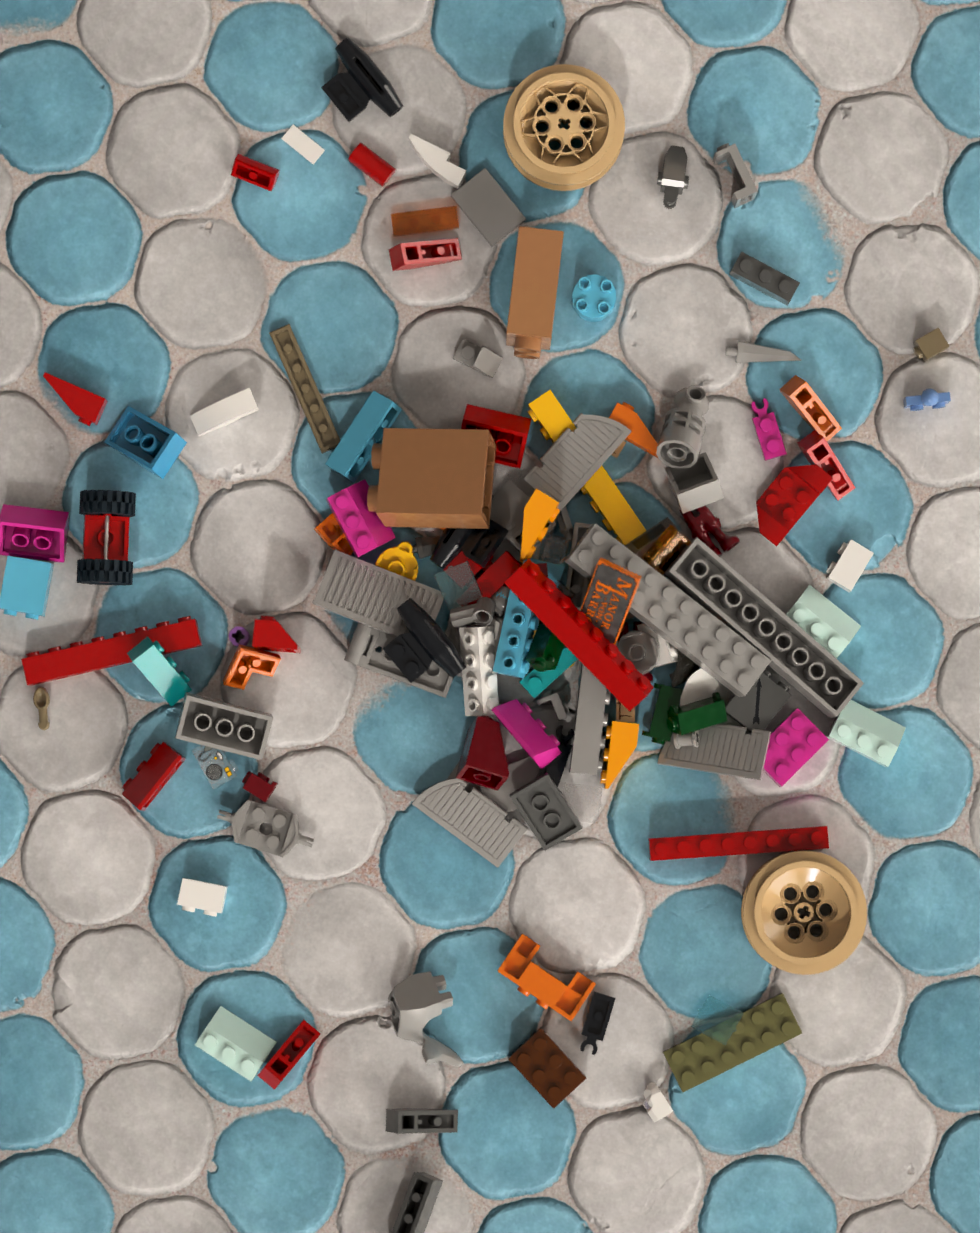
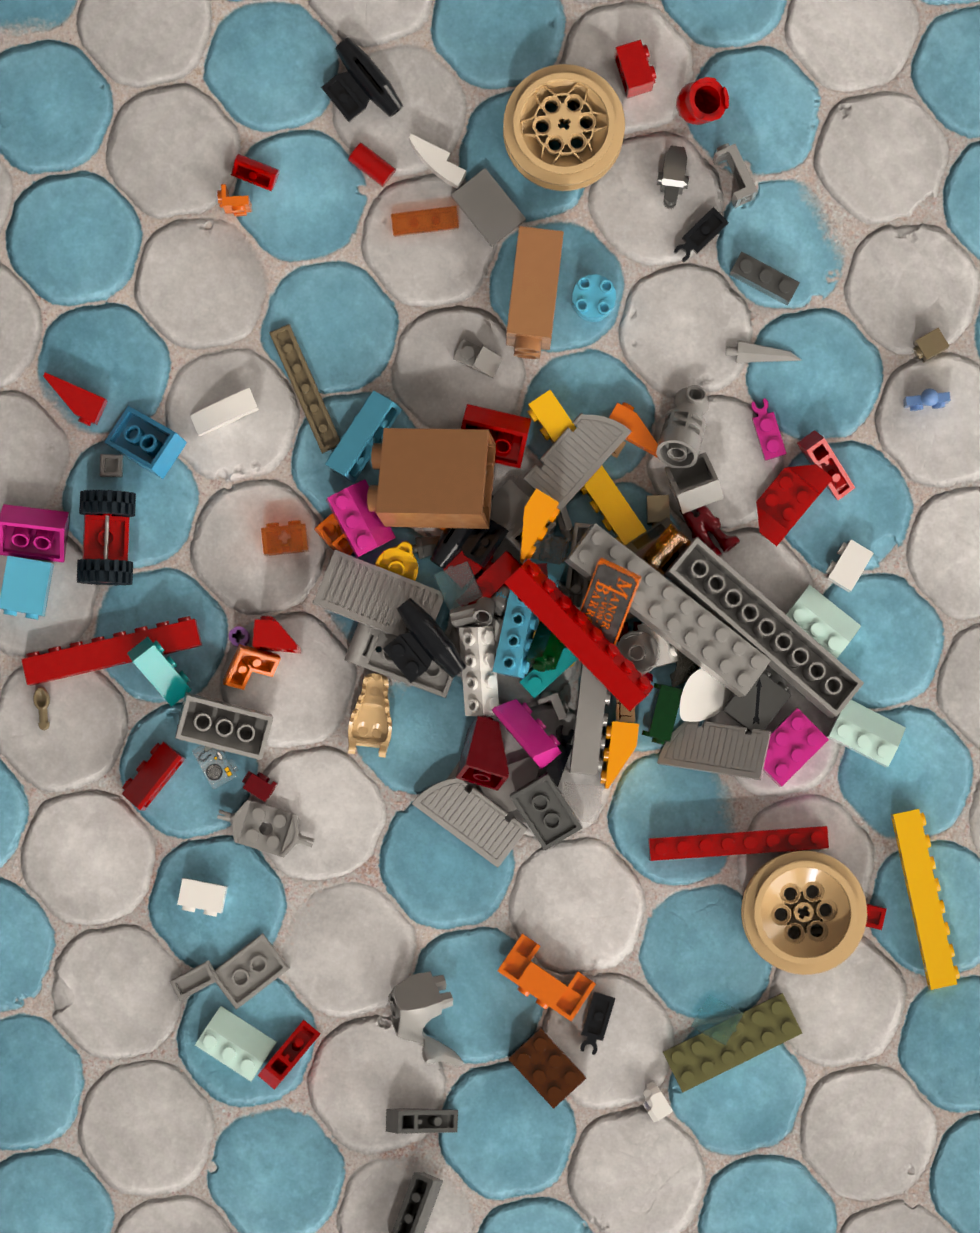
white sticker [281,125,325,165] -> none
red slope [389,238,462,271] -> none
dark green brick [667,692,727,735] -> none
light grey bush [673,730,700,749] -> none
orange slope [779,375,842,442] -> none
none -> light grey tile [100,454,123,477]
none -> light grey tile [169,960,219,1001]
none -> light grey tile [215,933,290,1010]
none -> orange bracket [217,184,252,216]
none -> clear orange brick [261,520,309,556]
none -> tan animal [348,673,392,758]
none -> red brick [614,39,657,98]
none -> dark tan brick [646,495,670,527]
none -> black plate [674,207,729,262]
none -> red tile [676,77,729,125]
none -> red tile [866,904,887,930]
none -> yellow brick [890,809,960,990]

